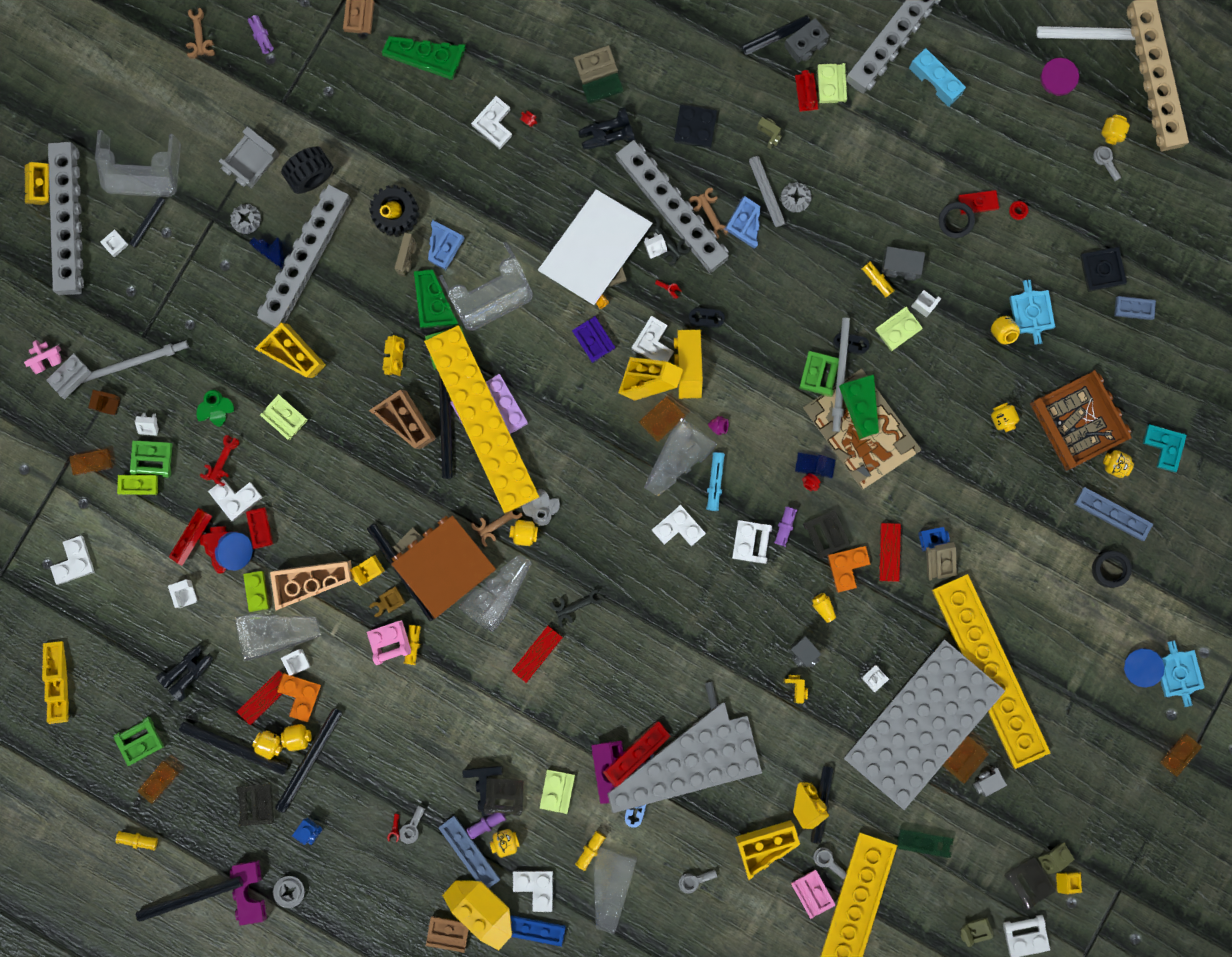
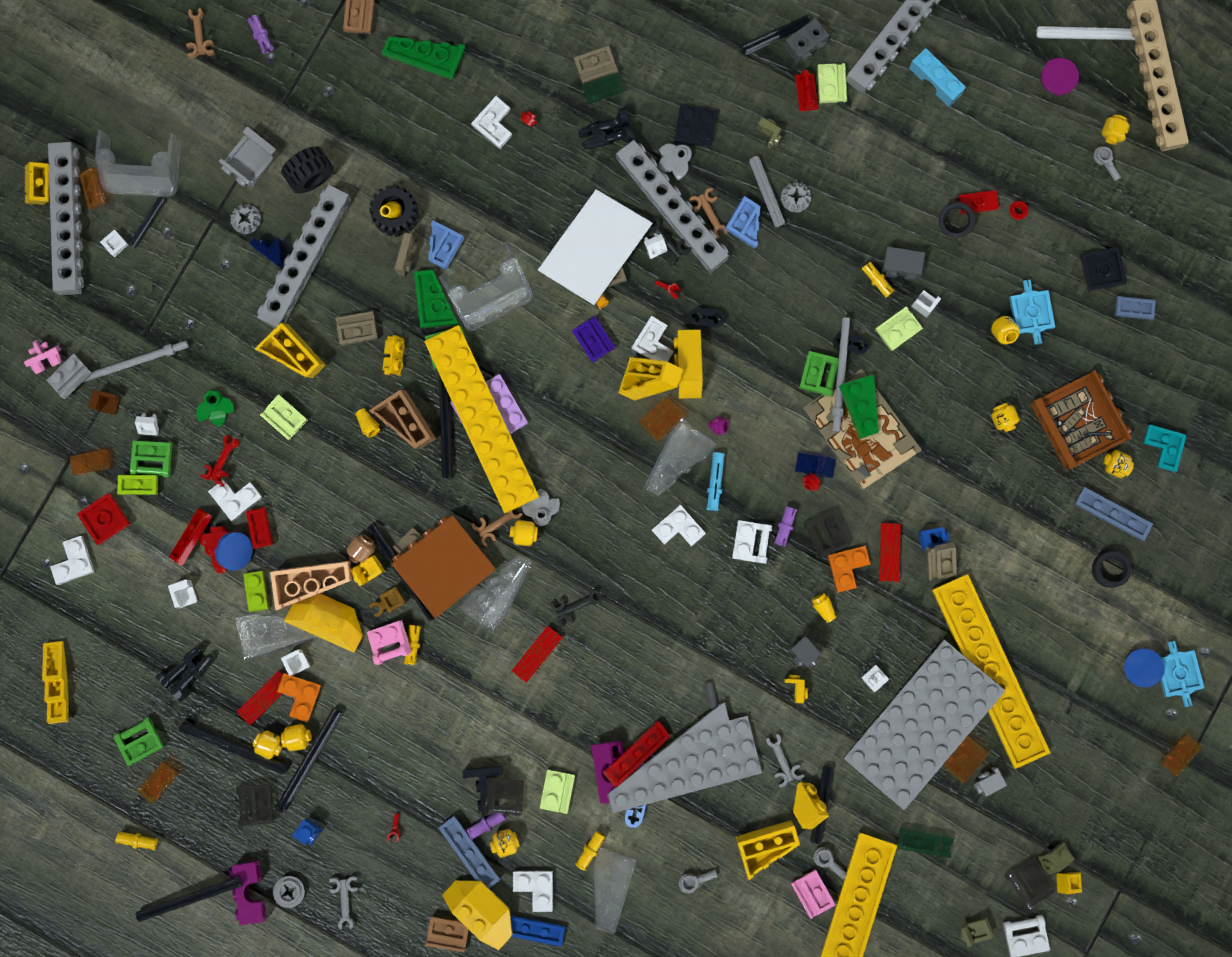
light grey plate [399,805,425,844] -> none
none -> red plate [77,493,131,546]
none -> clear orange plate [79,167,106,210]
none -> yellow wedge [284,593,363,653]
none -> light grey bar [329,876,358,929]
none -> dark tan plate [335,311,378,346]
none -> medium nougat head [346,534,375,564]
none -> yellow cone [355,408,380,438]
none -> light grey plate [658,144,692,180]
none -> light grey bar [766,734,804,787]

